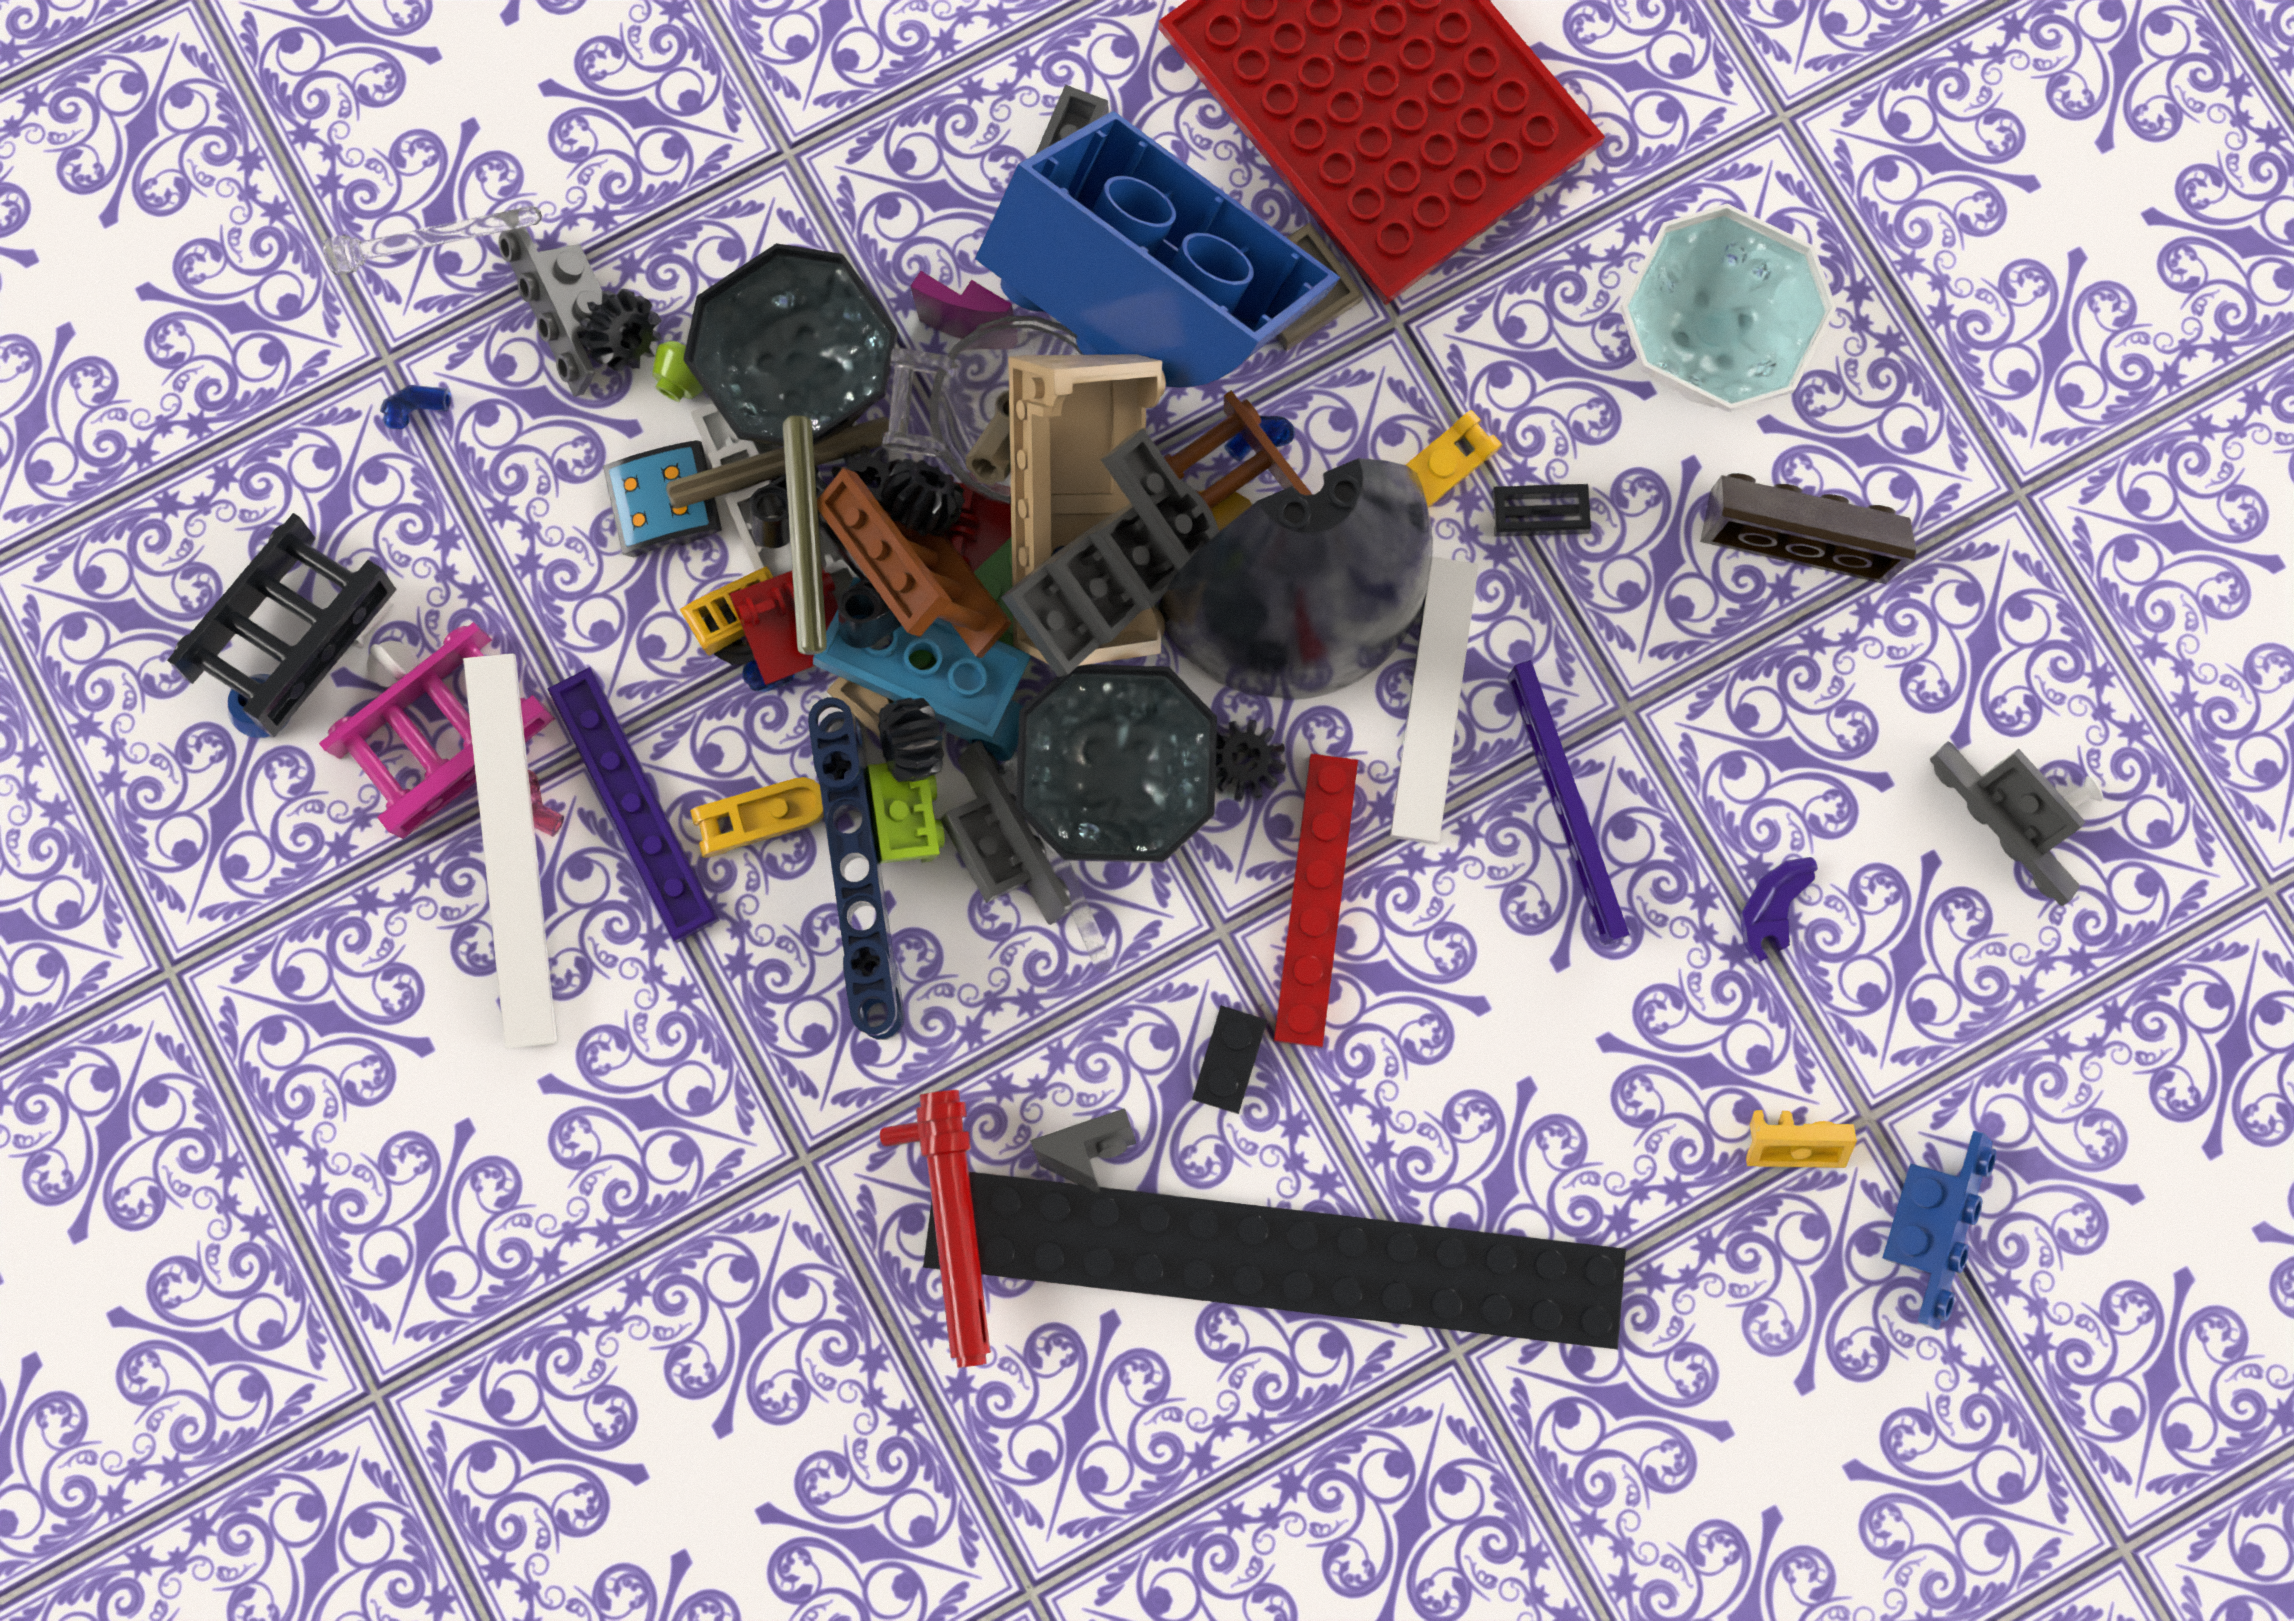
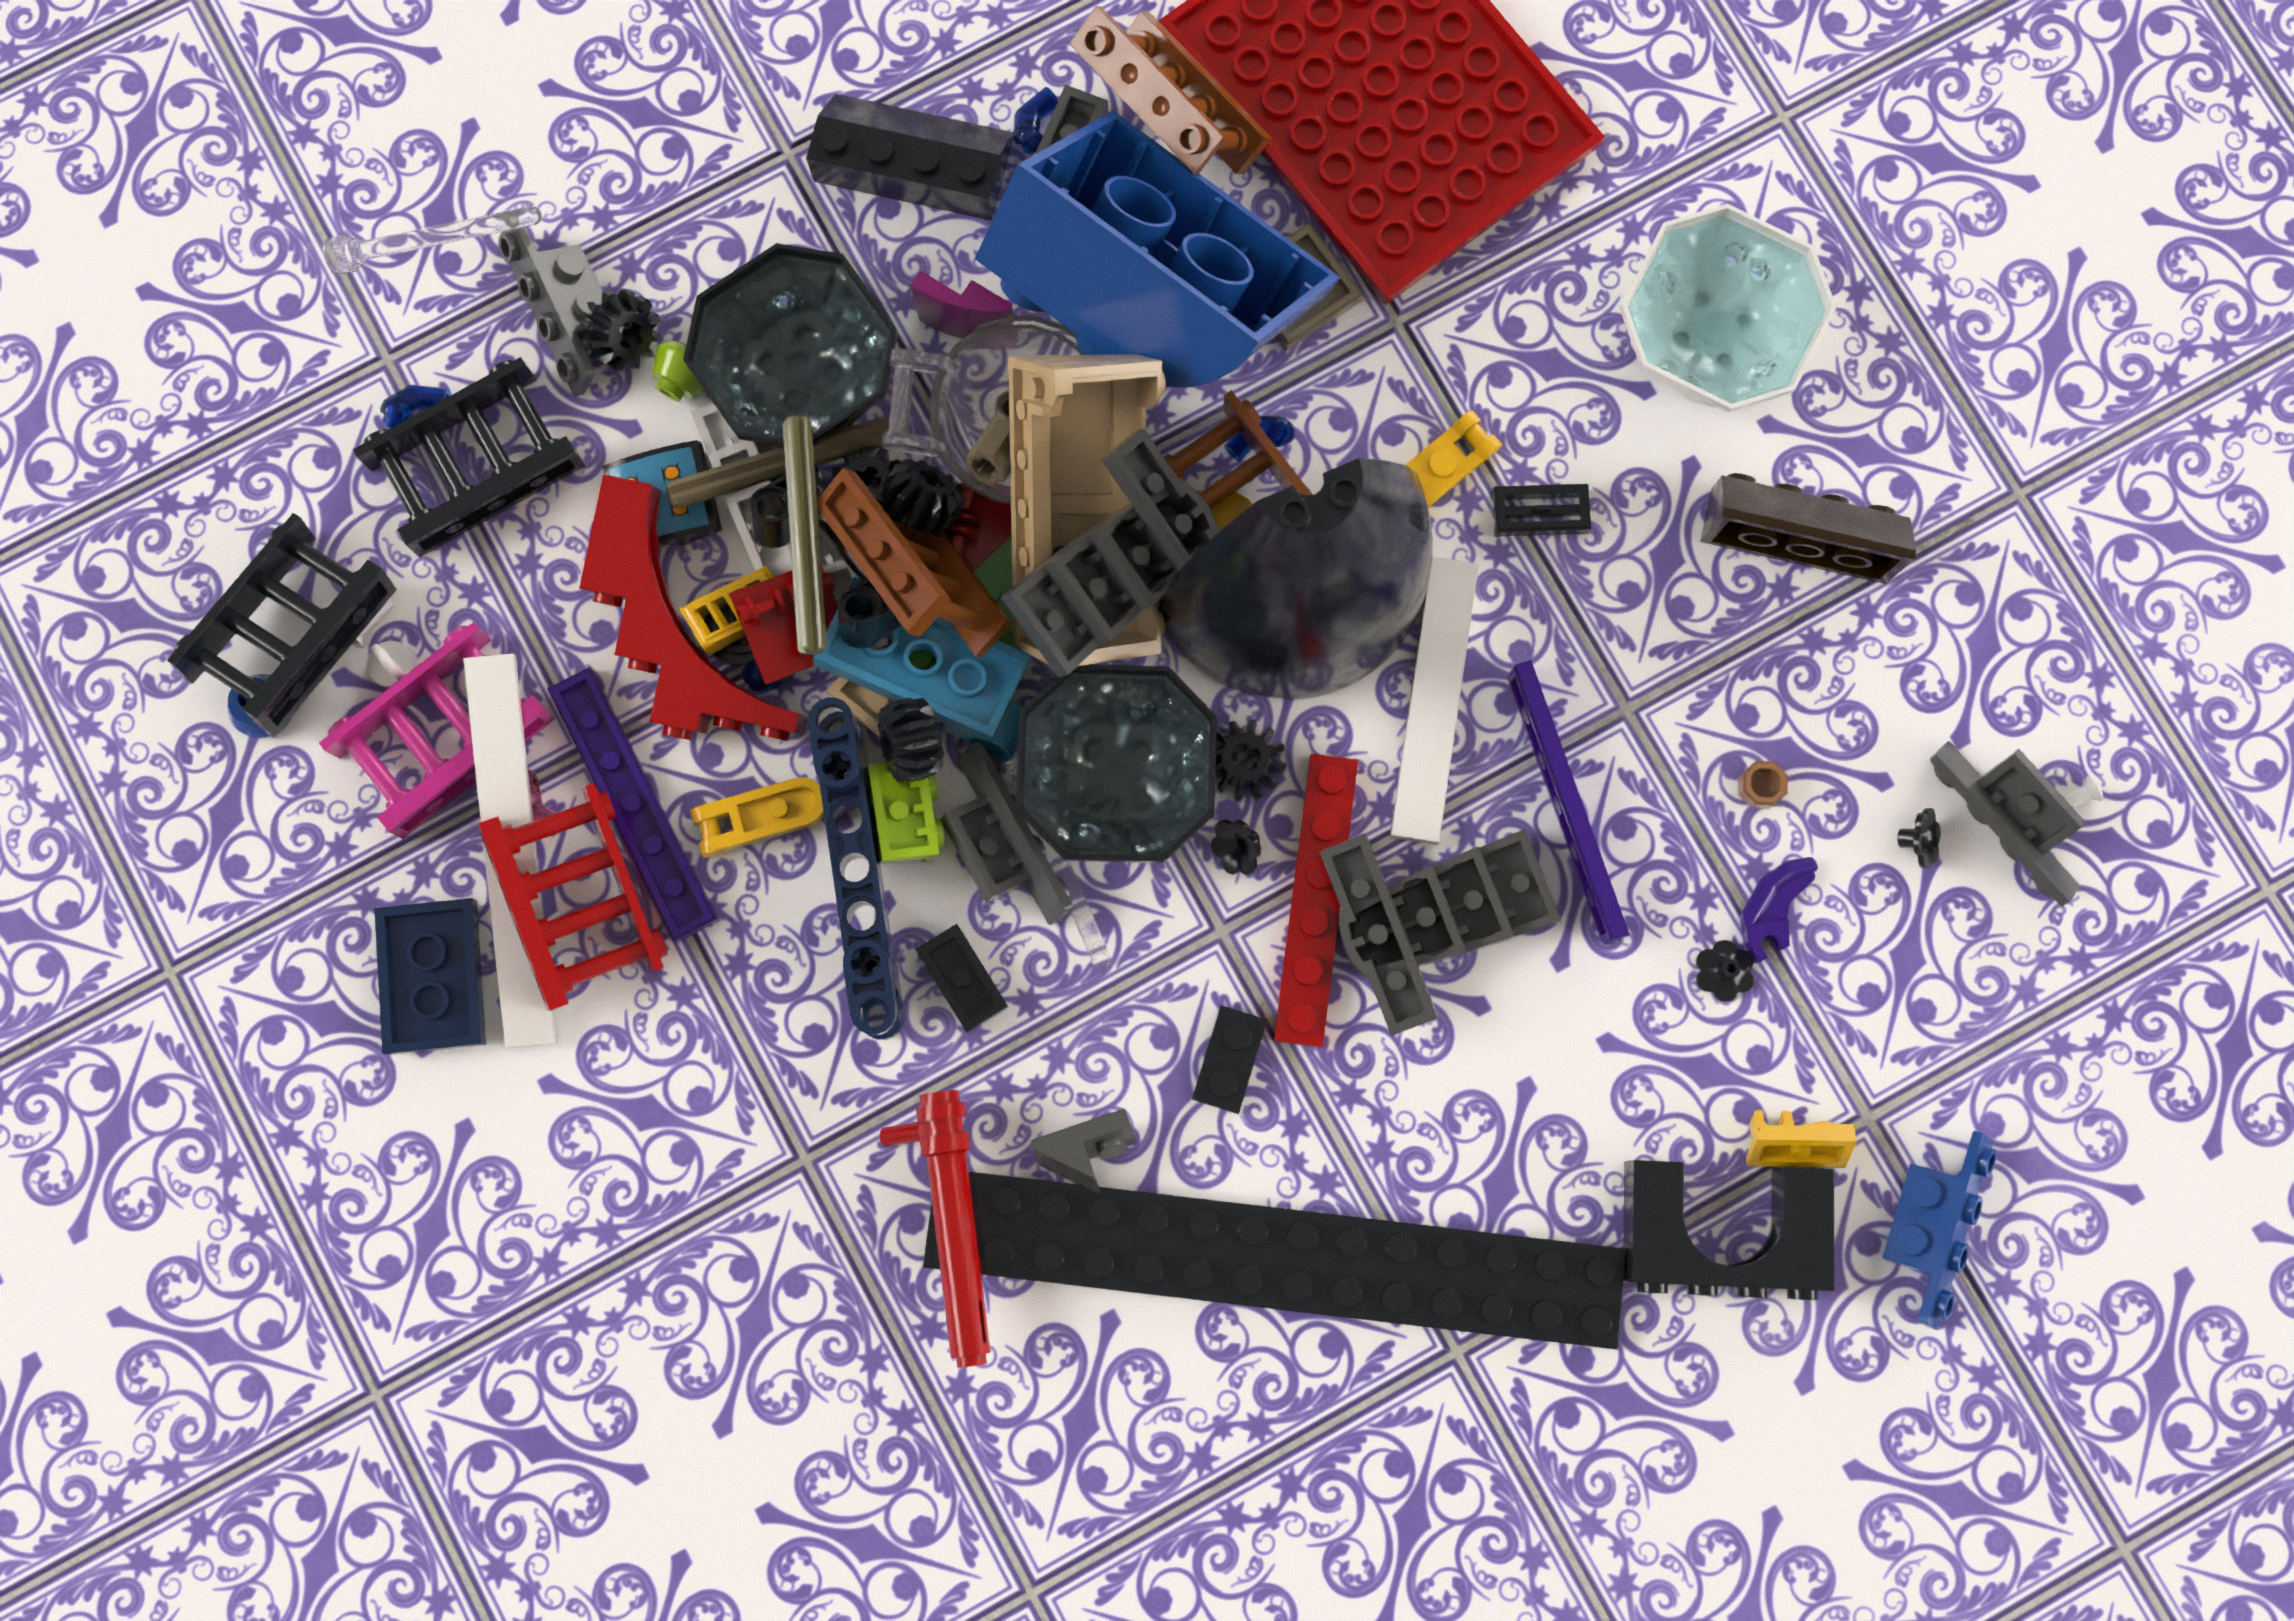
none -> black fence [352,357,586,558]
none -> dark blue plate [374,898,486,1055]
none -> red fence [478,783,668,1011]
none -> red arch [579,474,808,741]
none -> black slope [806,93,1014,221]
none -> black plate [915,924,1009,1034]
none -> clear blue arm [1013,87,1058,154]
none -> fence [1069,6,1272,174]
none -> black plant [1211,819,1261,875]
none -> dark grey slope [1319,829,1562,1036]
none -> black arch [1623,1160,1834,1300]
none -> black plant [1695,940,1754,1002]
none -> medium nougat tile [1738,761,1788,809]
none -> black plant [1897,808,1941,869]

